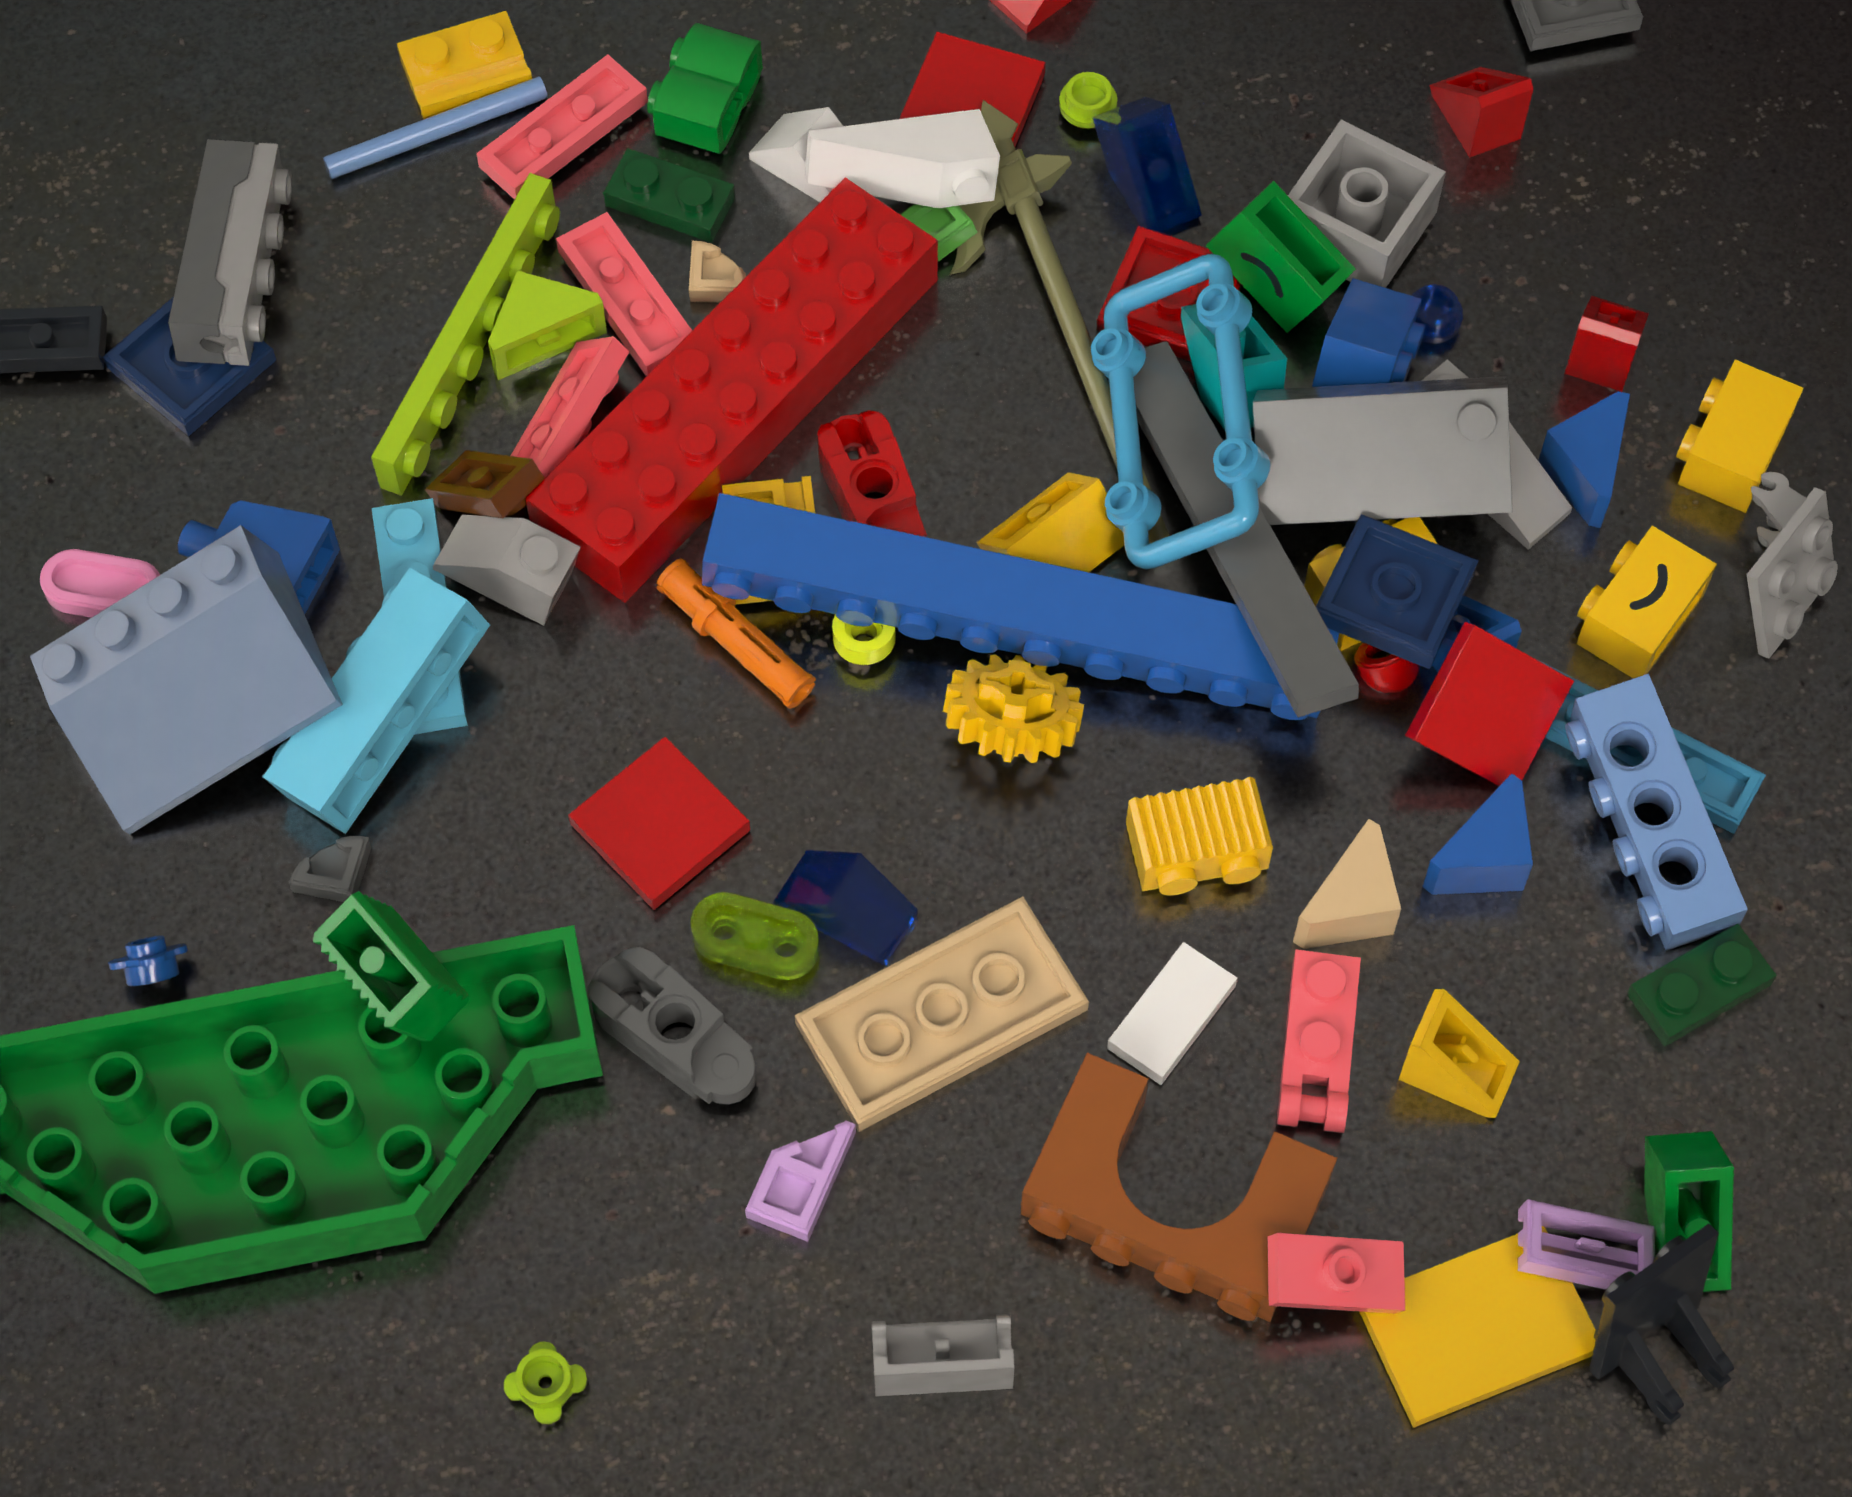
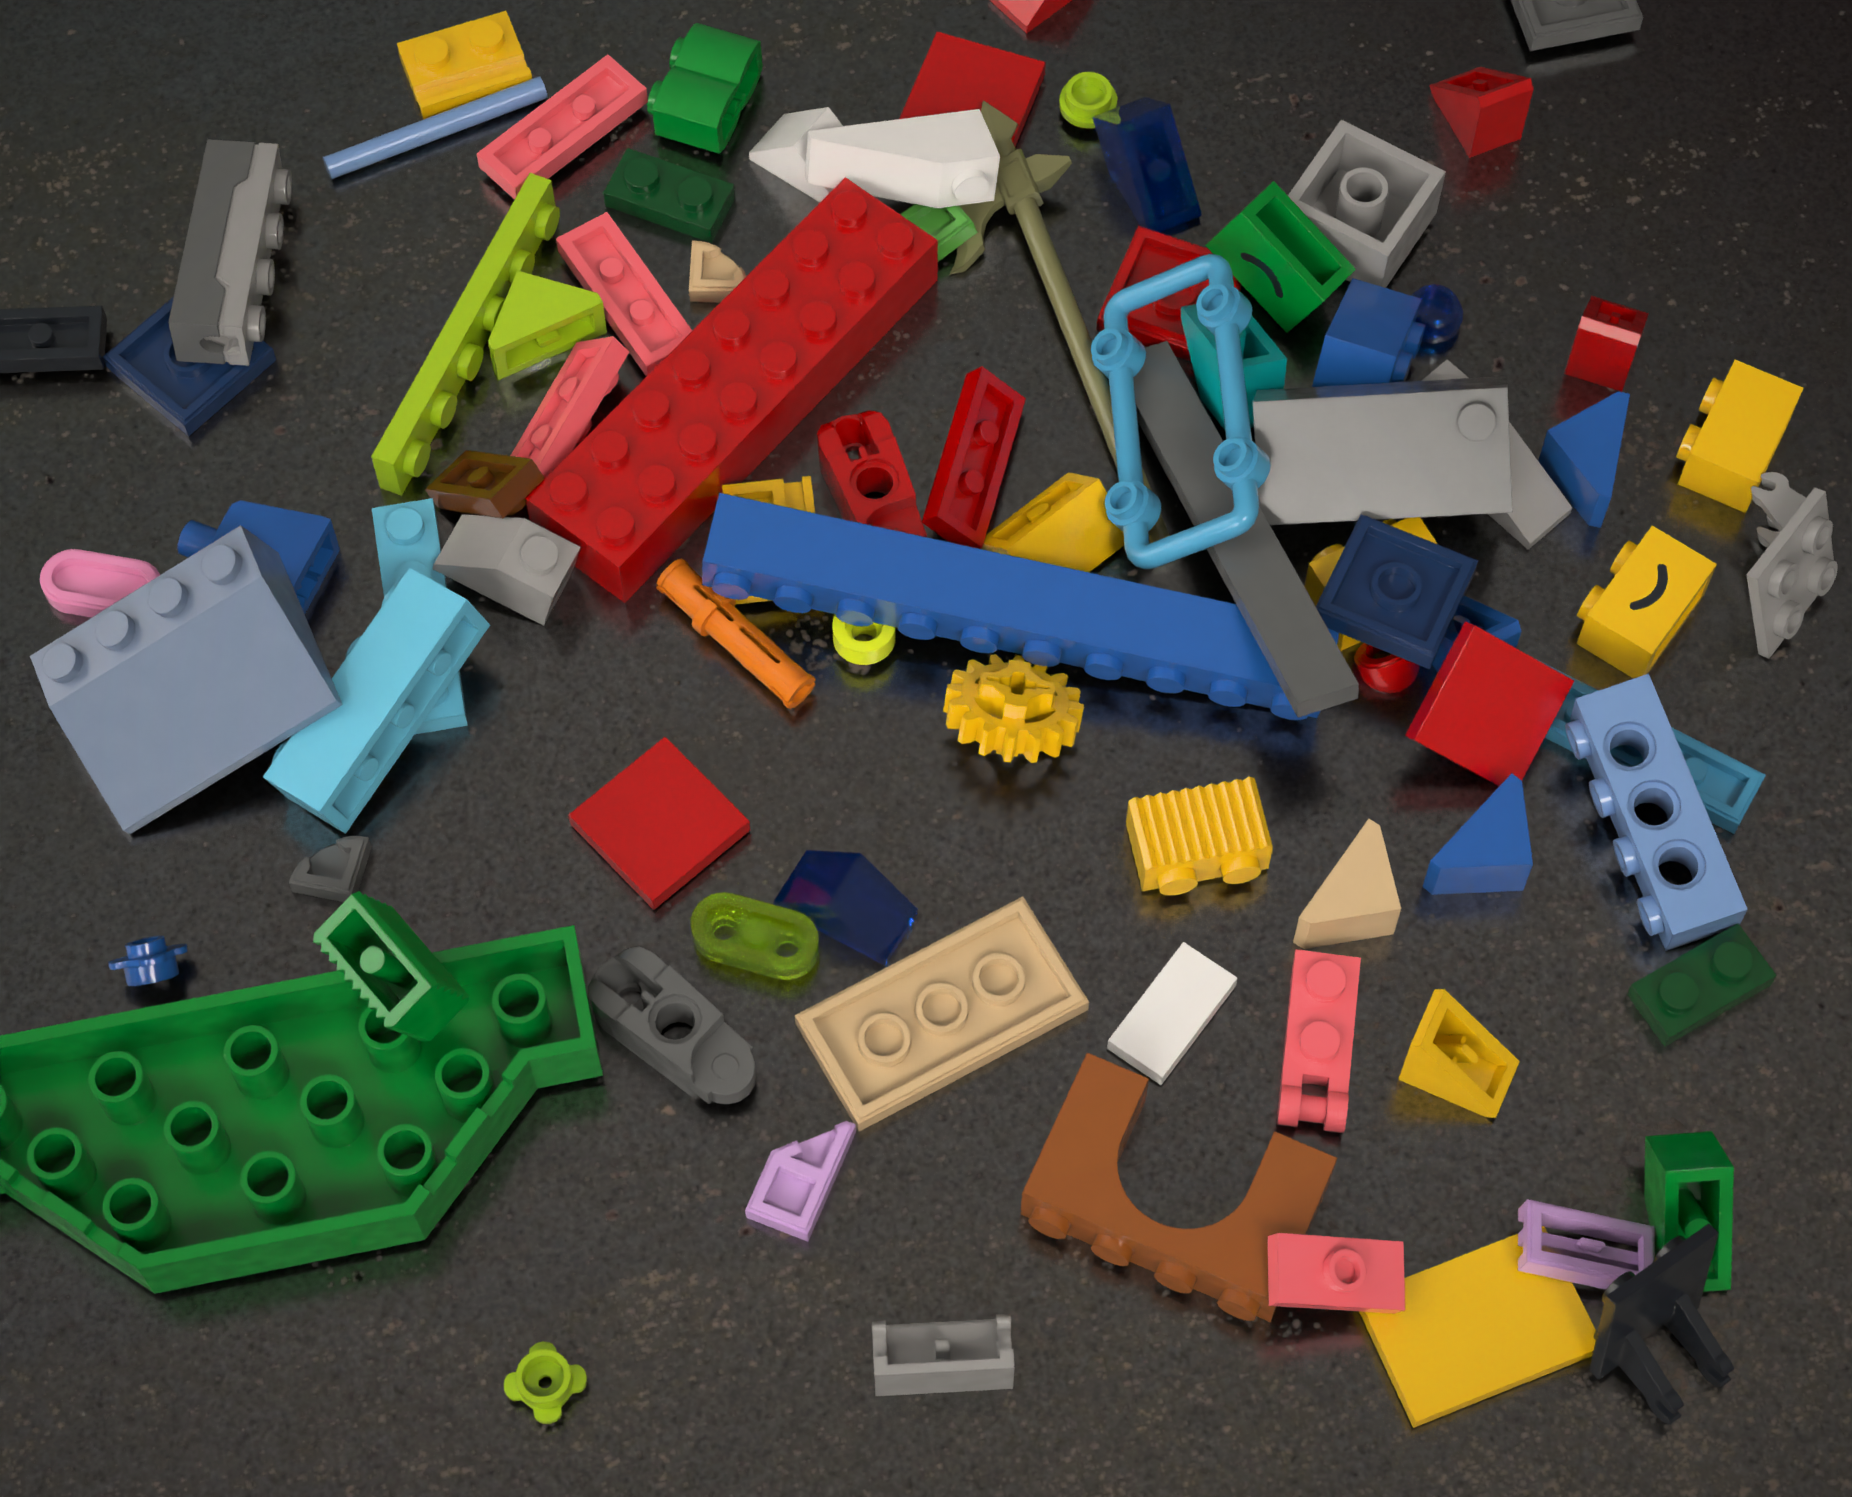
none -> red plate [921,366,1026,549]

